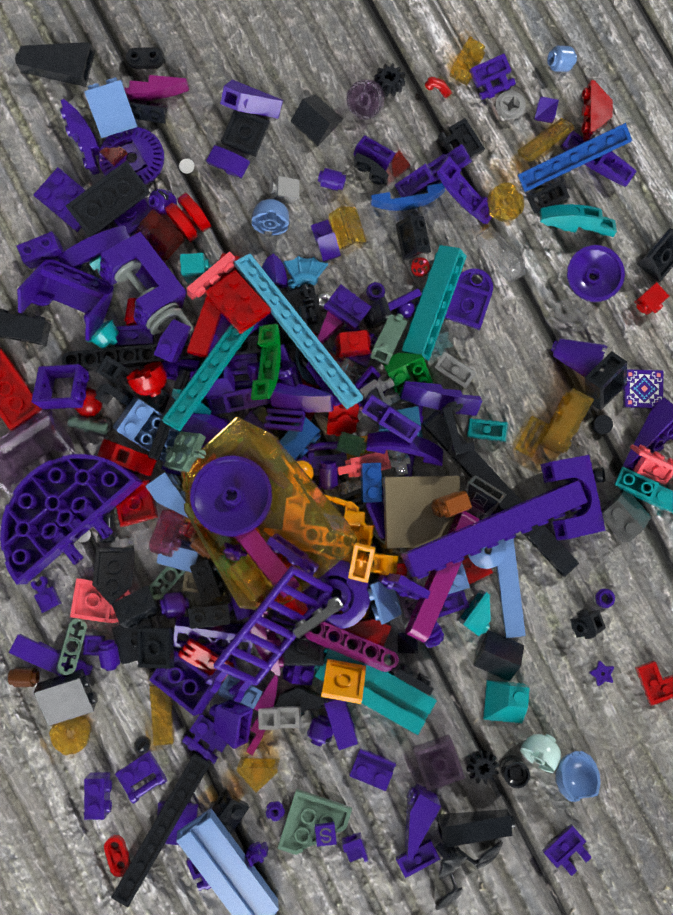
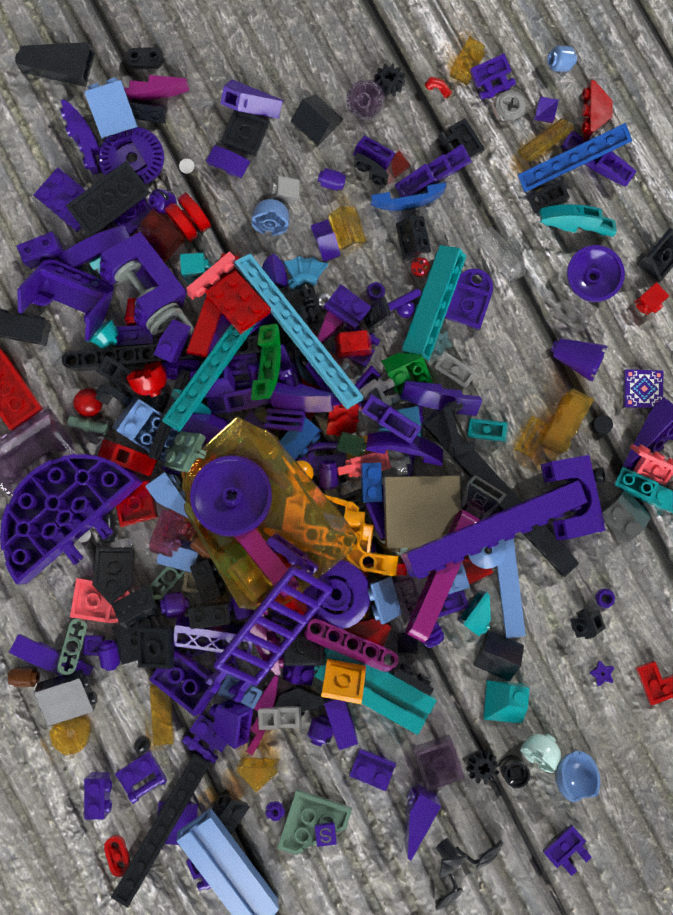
dark purple plate [31,576,62,613] -> none
dark purple window [32,364,89,409] -> none
clear red tile [99,147,127,166] -> none
red hinge [178,638,234,682] -> none
dark purple plate [223,542,248,561] -> none
dark purple plate [246,842,269,867] -> none
dark grey hinge [293,596,344,638] -> none
dark purple panel [342,832,369,862] -> none
light orange slope [348,543,375,583] -> none
sand green brick [370,314,408,365] -> none
dark purple plate [379,573,430,600] -> none
dark purple plate [396,839,440,878] -> none
dark orange brick [431,491,472,518] -> none
dark purple slope [437,156,497,224] -> none
black slope [437,809,515,848] -> none
clear yellow plate [487,183,524,222] -> none
black window [585,351,627,411] -> none

